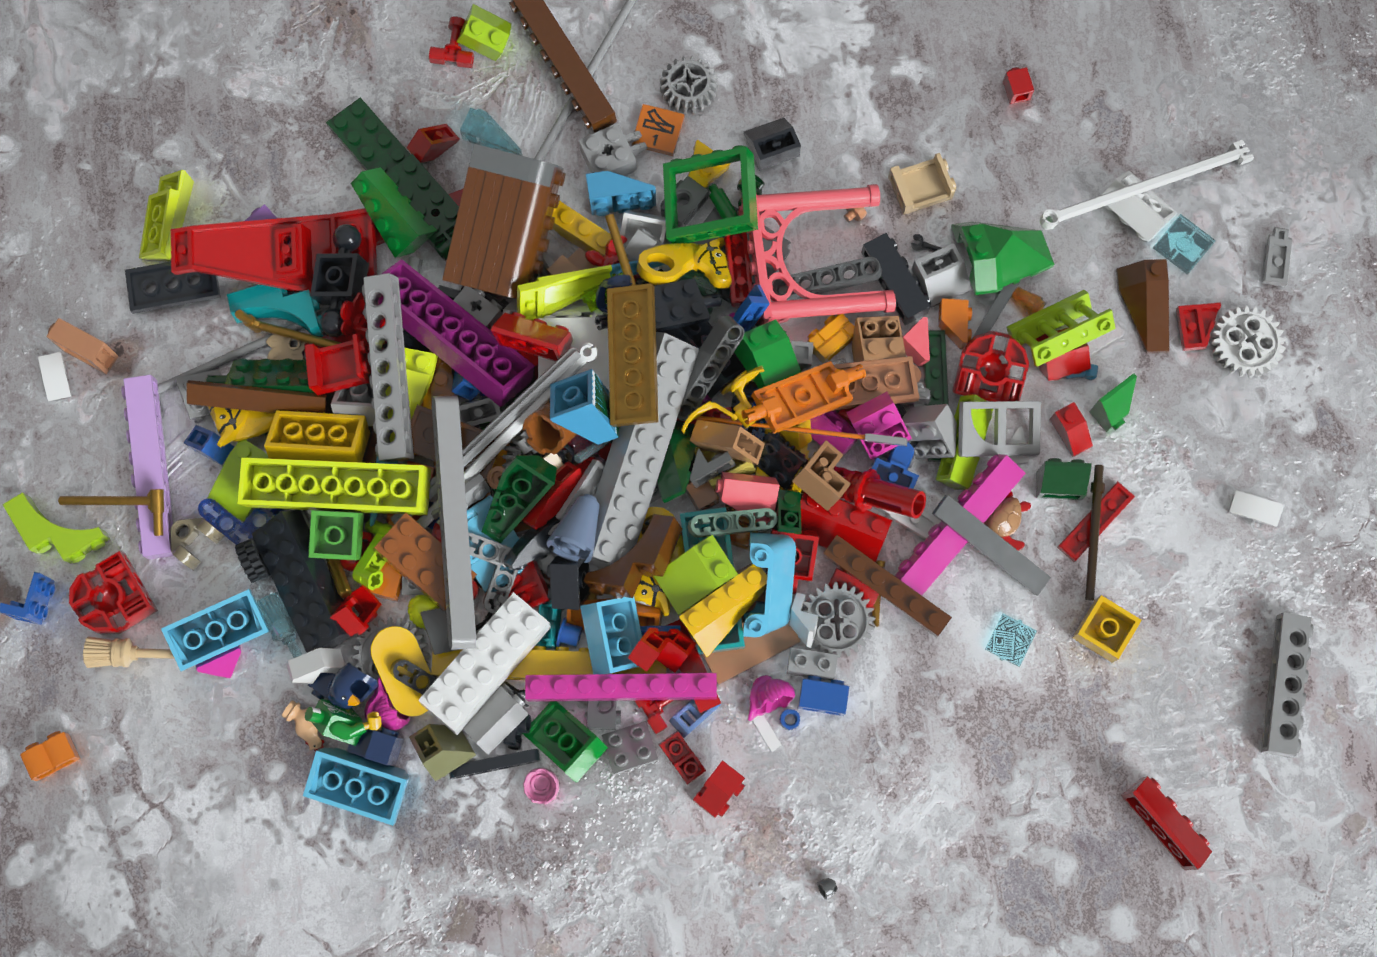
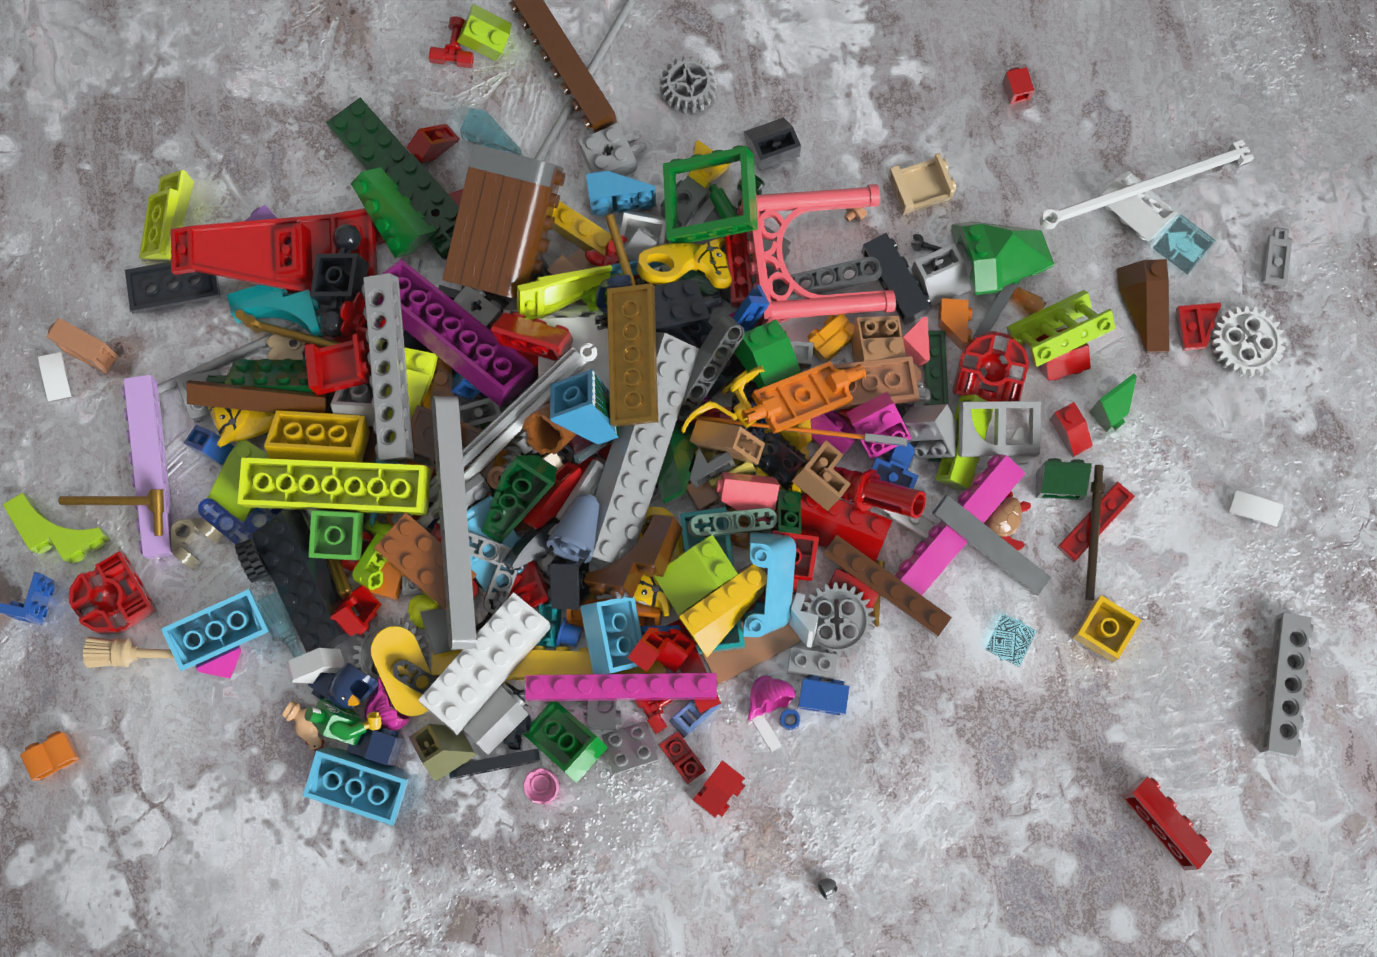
orange tile [632,104,685,156] -> none
dark azure hand [1066,364,1098,380] -> none

